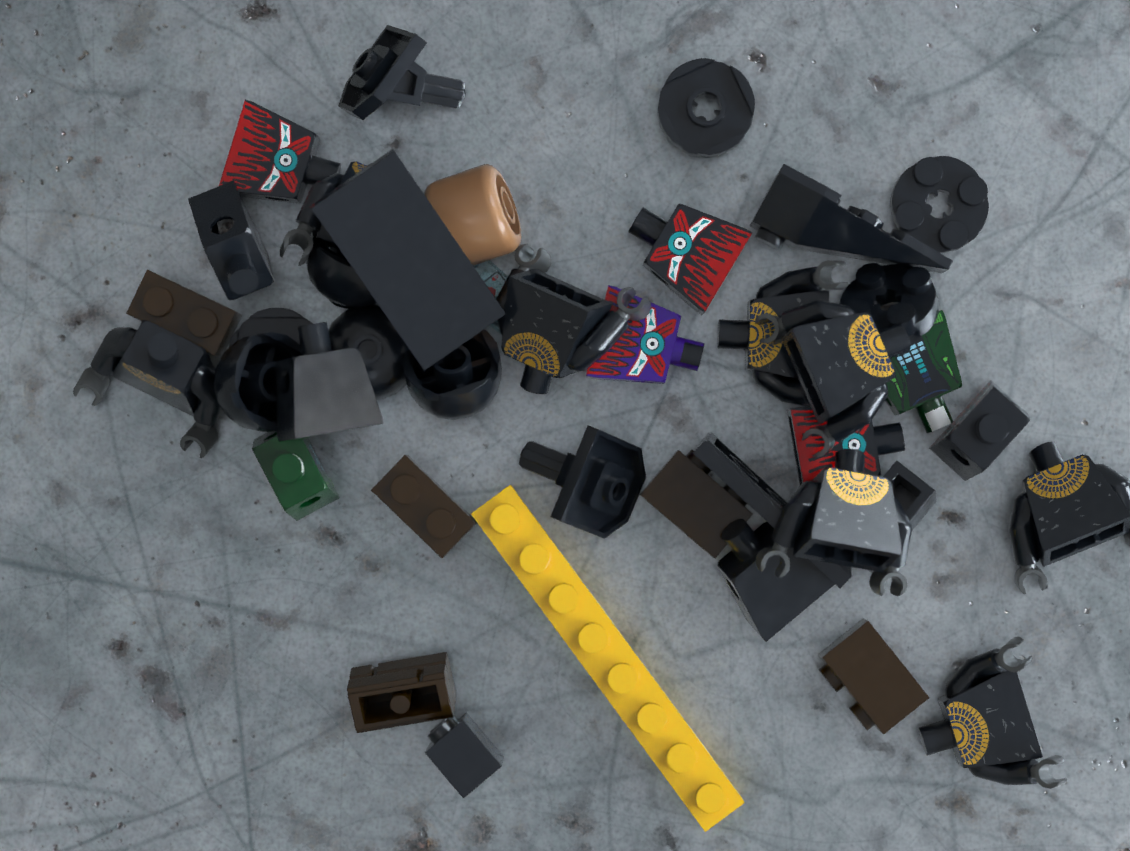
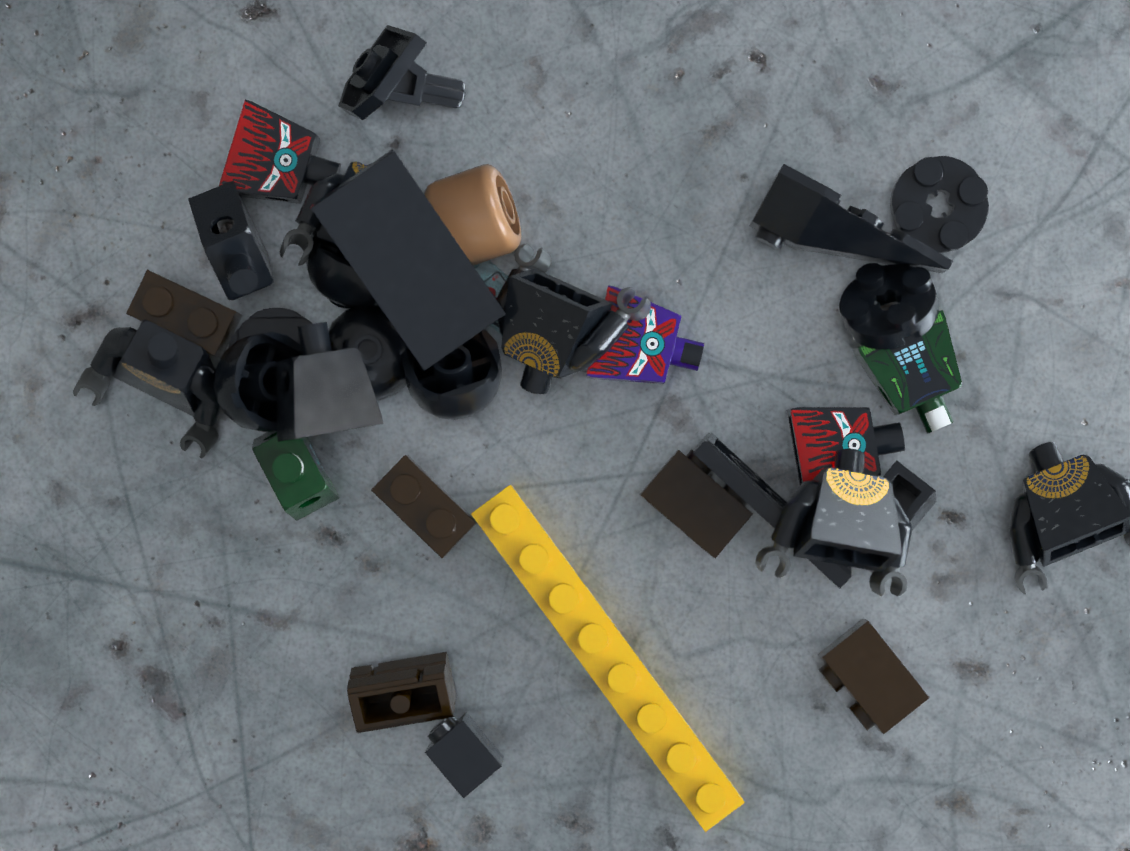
black piece [519,425,646,539] -> none
torso [628,204,752,315] -> none
black plate [657,58,755,157] -> none
black torso [717,260,848,407] -> none
black torso [717,519,835,642] -> none
black torso [755,300,911,458] -> none
black torso [918,637,1067,789] -> none
black torso [929,380,1031,481] -> none

